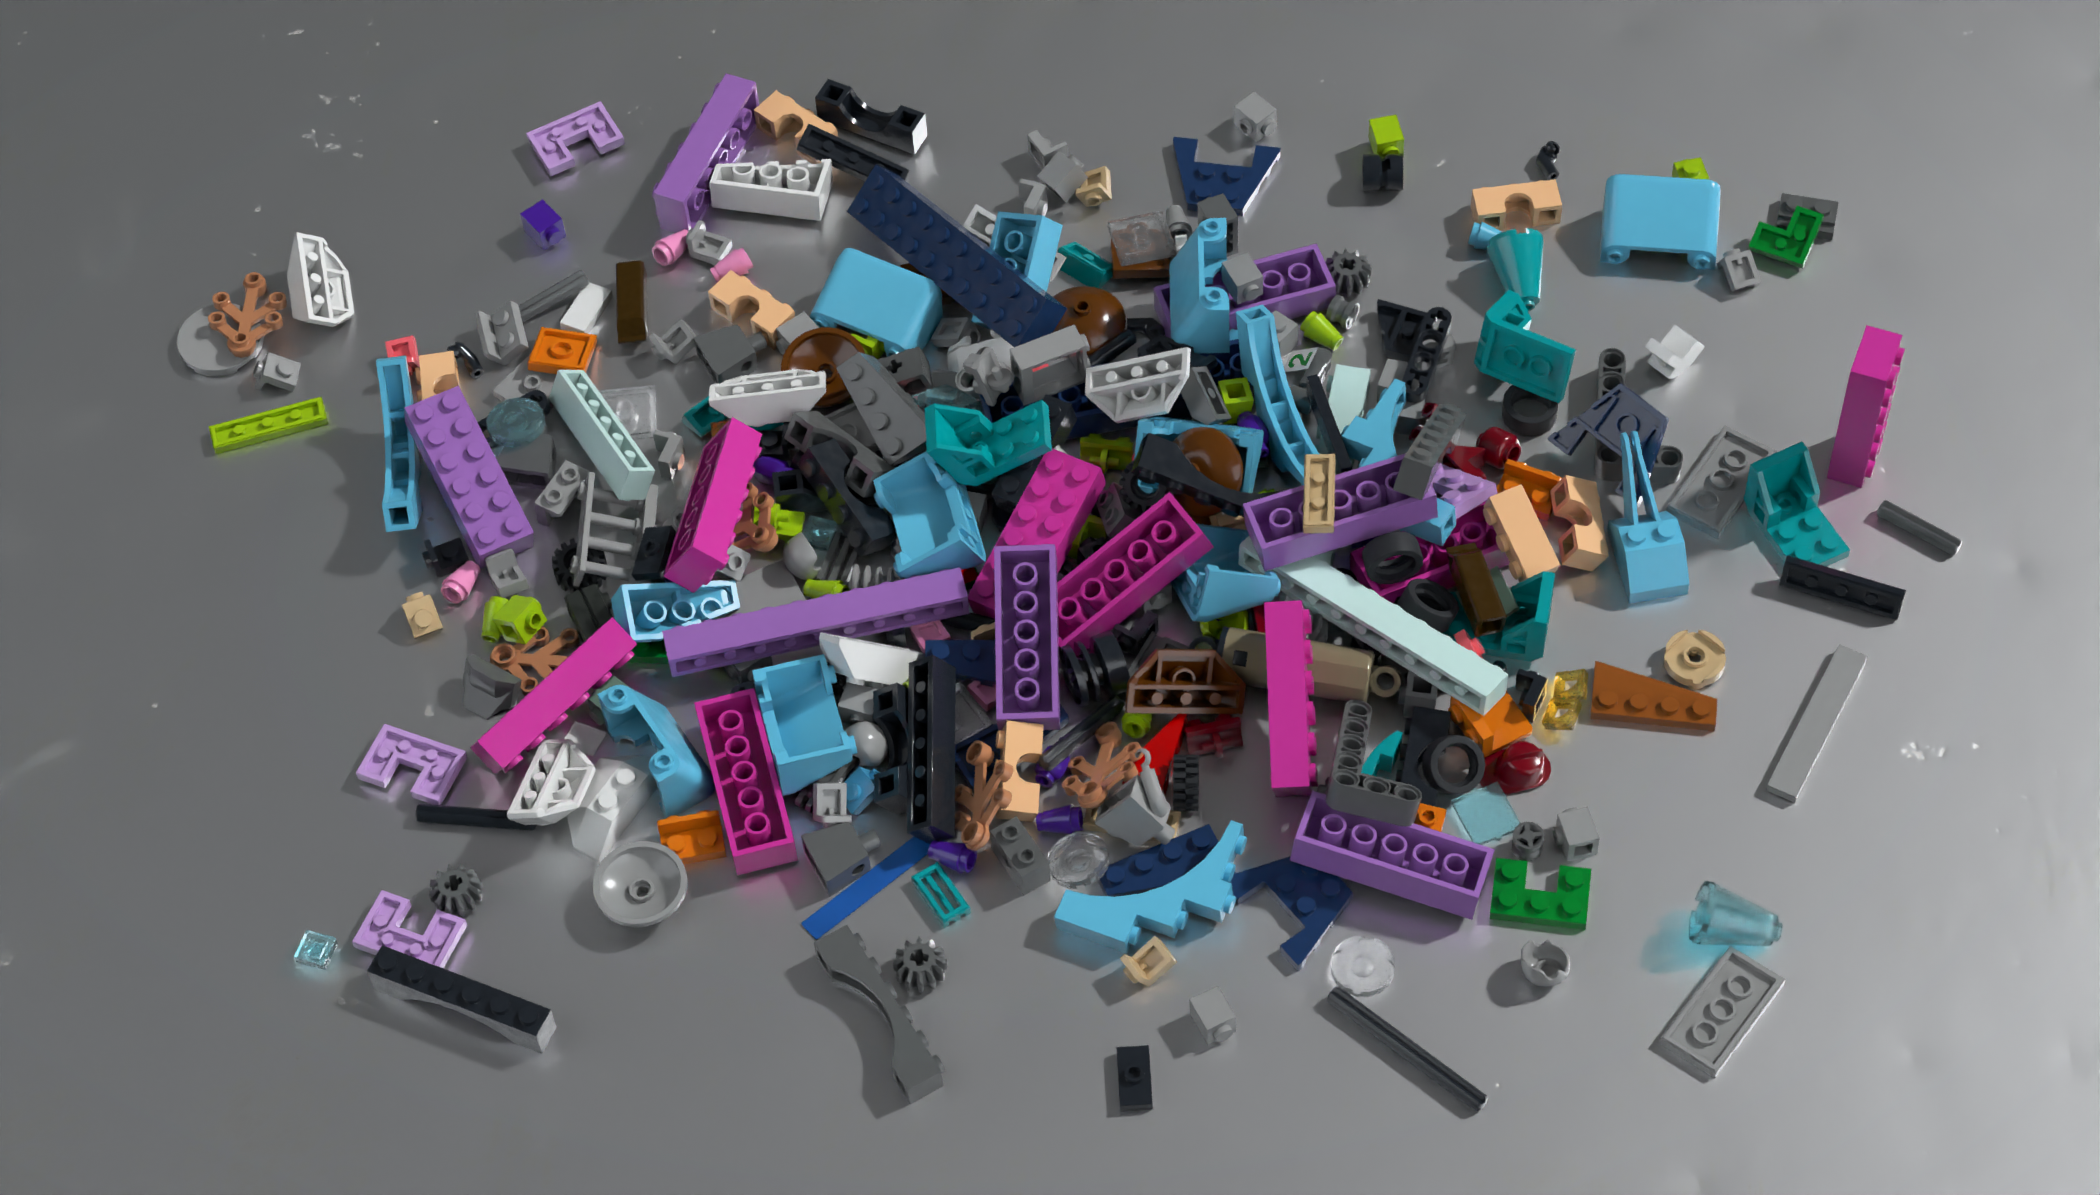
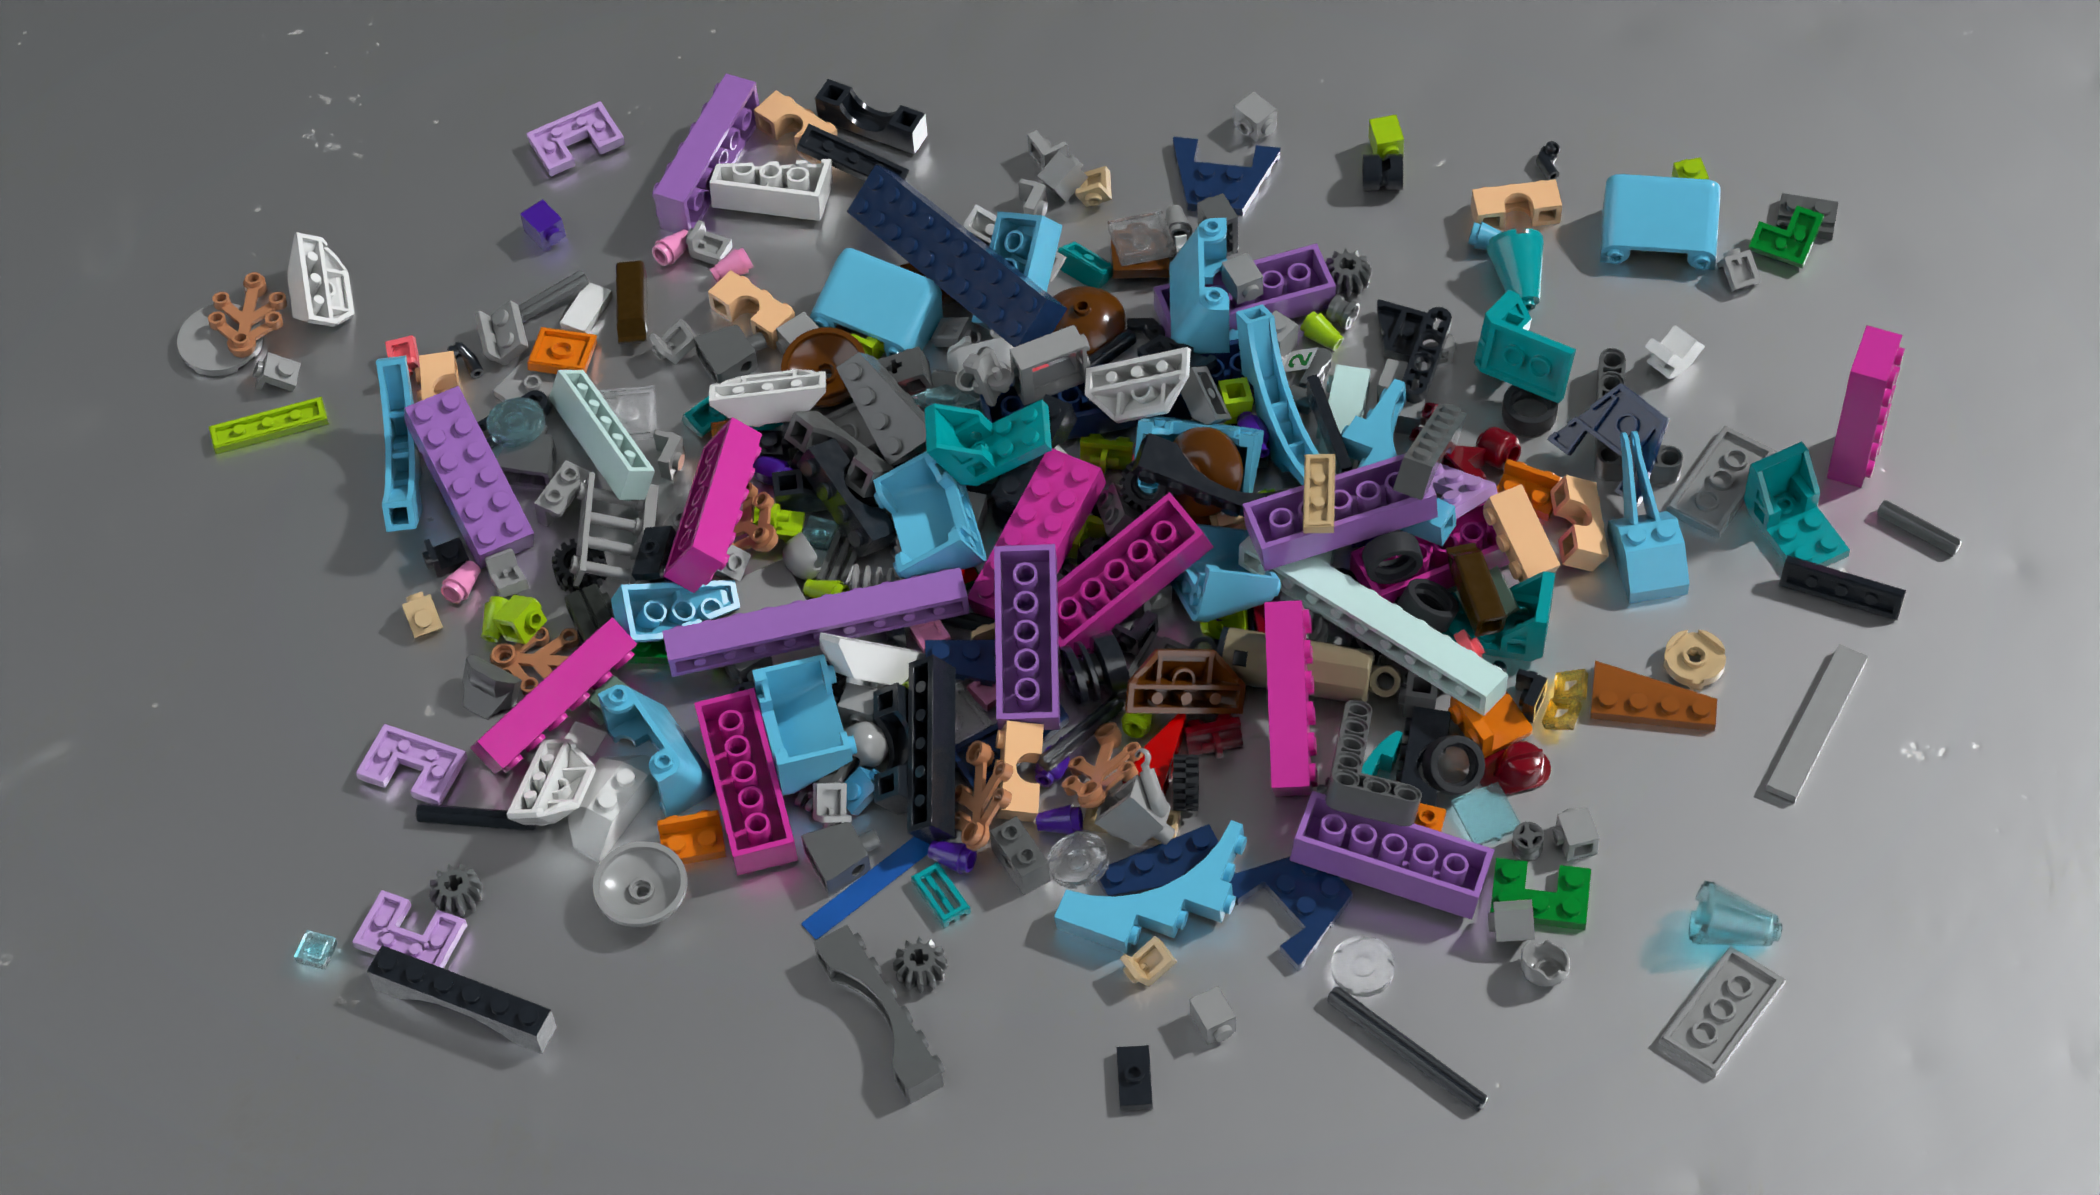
none -> light grey brick [1488,899,1535,942]

